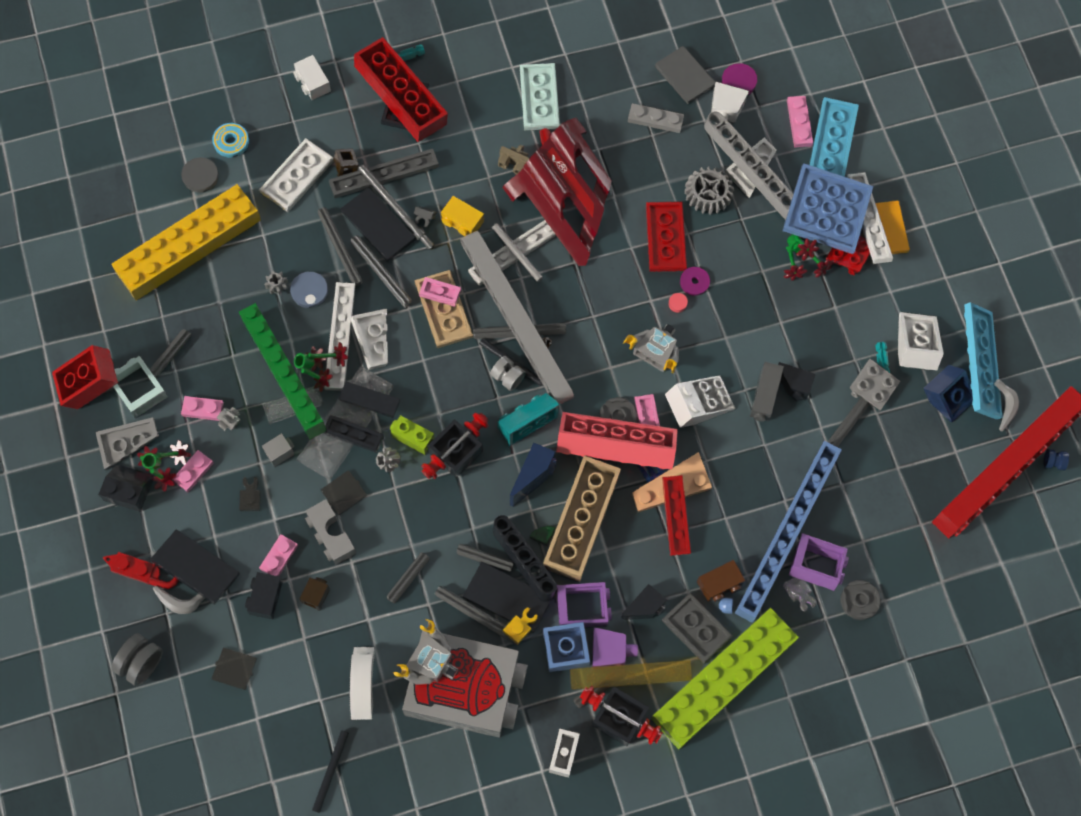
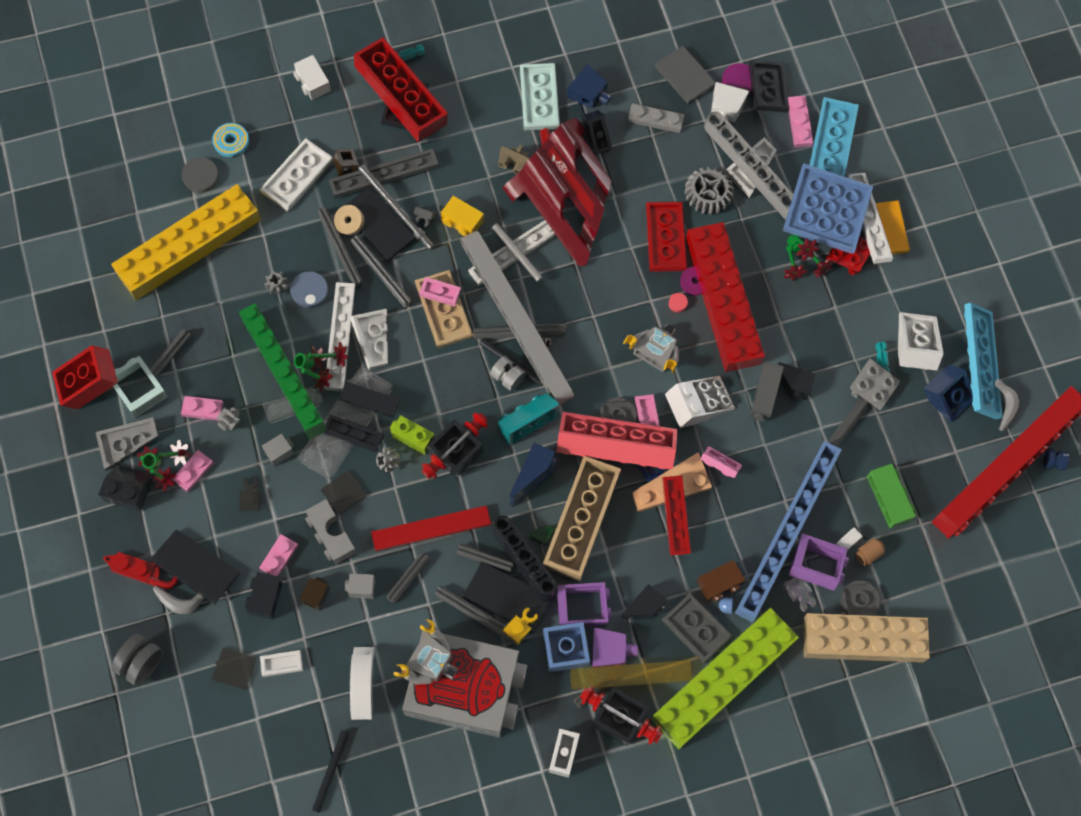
none -> white tile [260,650,303,677]
none -> tan piece [334,205,364,236]
none -> light grey brick [345,574,375,599]
none -> red tile [371,505,491,552]
none -> dark blue torso [567,64,612,108]
none -> black slope [581,110,612,154]
none -> red brick [686,222,765,372]
none -> bright pink plate [701,446,742,478]
none -> black tile [748,60,789,113]
none -> tan brick [803,613,930,662]
none -> white piece [835,528,862,551]
none -> medium nougat brick [855,538,885,566]
none -> bright green brick [866,464,916,529]

